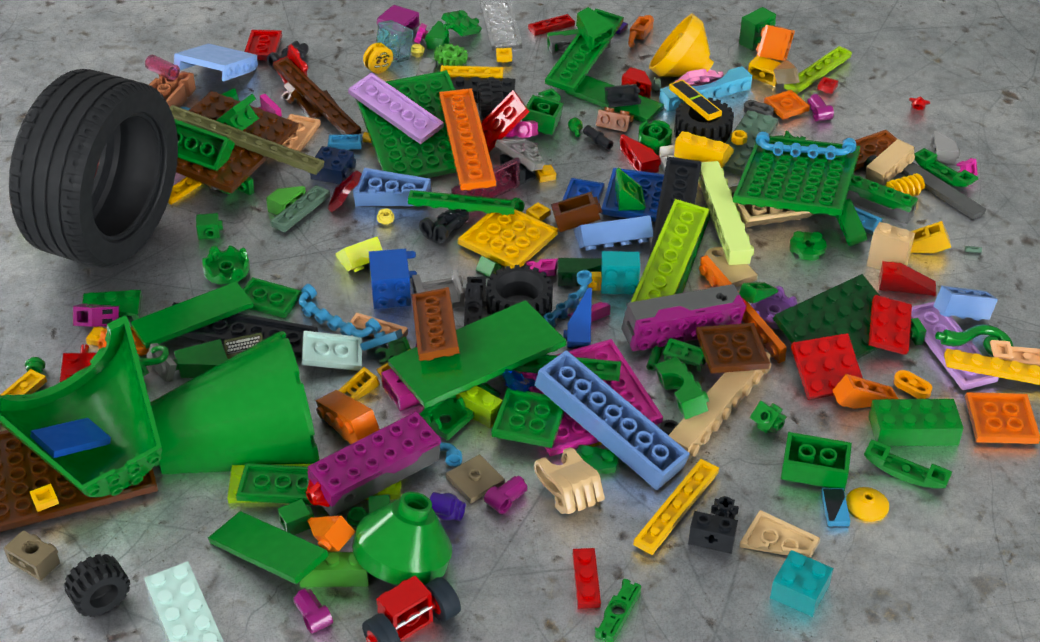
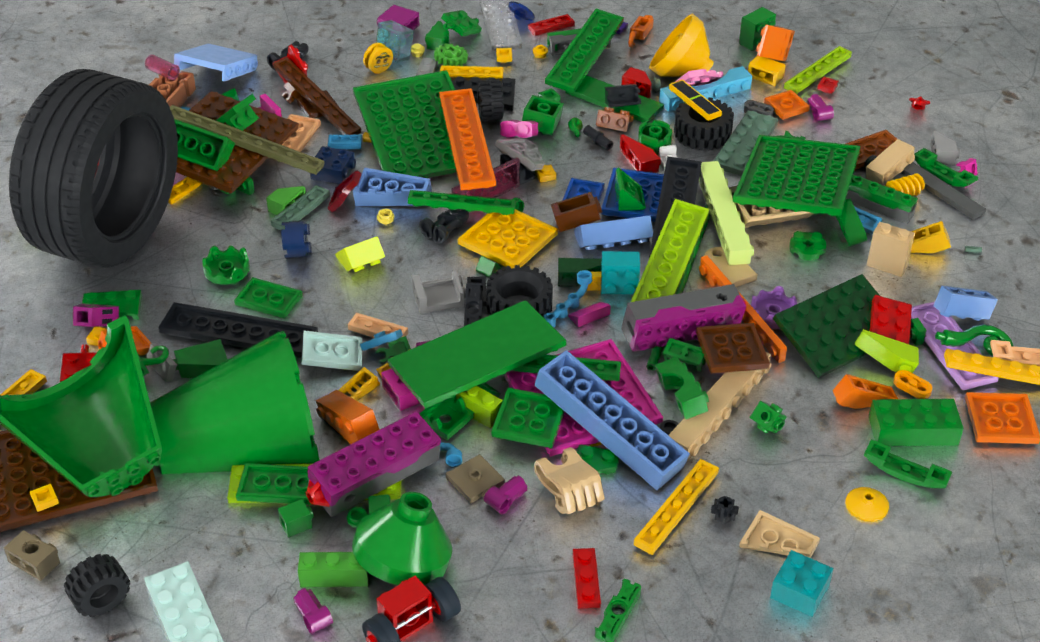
green plate [25,357,46,373] -> none
blue tile [30,418,111,458] -> none
green tile [130,281,254,349] -> none
green brick [196,213,223,240] -> none
green tile [208,511,329,584] -> none
slope [224,332,264,359] -> none
red plate [244,30,282,61] -> none
dark azure bar [299,284,382,337] -> none
orange slope [308,516,356,552] -> none
lavender plate [348,72,444,144] -> none
blue container [369,248,417,309] -> none
dark orange plate [411,287,460,361] -> none
dark pink plate [414,23,428,44] -> none
dark purple piece [430,492,466,521] -> none
red plate [481,90,530,153] -> none
clear blue plate [502,369,537,392] -> none
yellow plate [526,202,551,221] -> none
dark pink plate [526,259,558,276] -> none
blue slope [563,288,592,349] -> none
green slope [576,7,615,50] -> none
yellow slope [674,131,734,168] -> none
black brick [688,511,738,554] -> none
yellow tile [731,130,748,145] -> none
green slope [739,282,779,303] -> none
dark azure bar [756,132,856,160] -> none
dark tan slope [774,60,800,84] -> none
green brick [781,432,852,491] -> none
red plate [791,333,863,400] -> none
tile [821,488,850,526] -> none
red slope [879,261,936,296] -> none
none -> dark blue brick [281,220,312,258]
none -> clear blue dish [508,1,535,21]
none -> yellow plate [533,45,548,58]
none -> lime slope [855,329,919,373]

